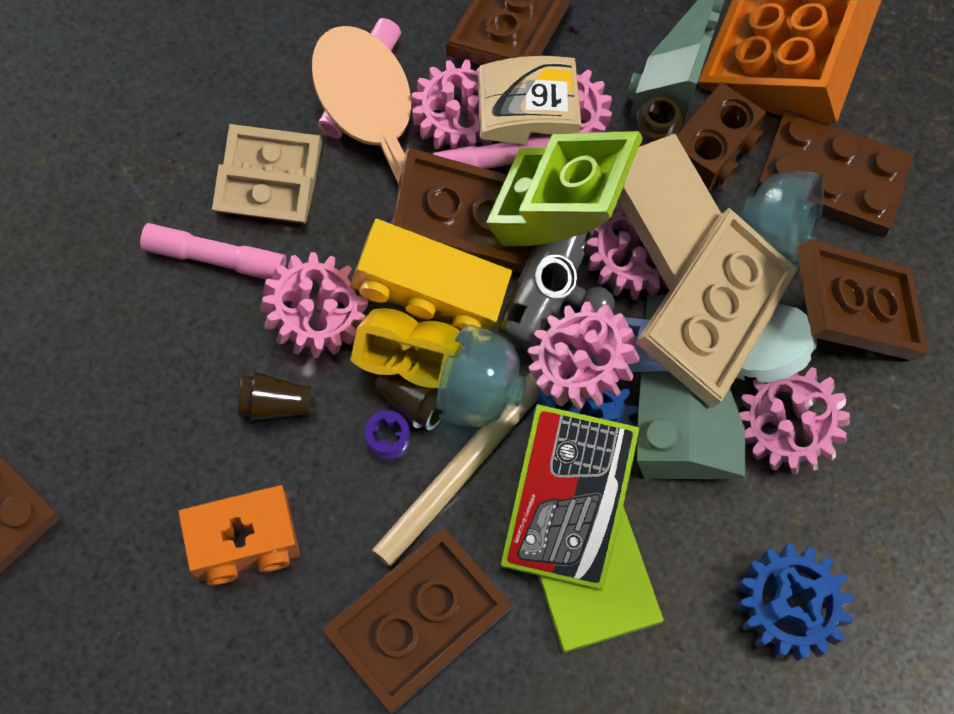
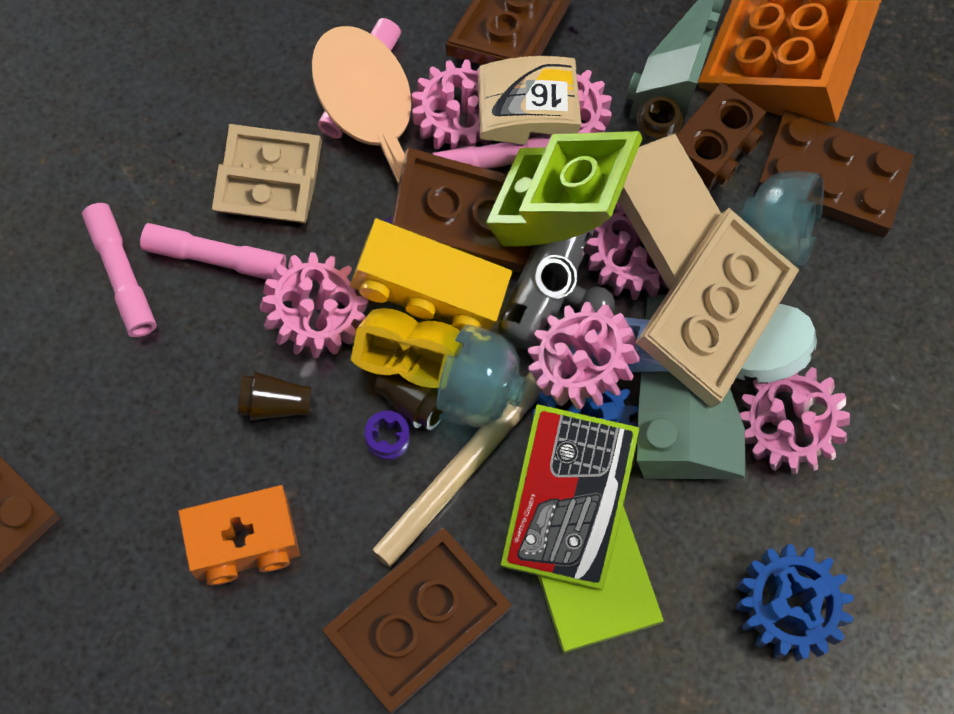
reddish brown plate [797,239,929,361] -> none
none -> bright pink piece [82,203,157,337]

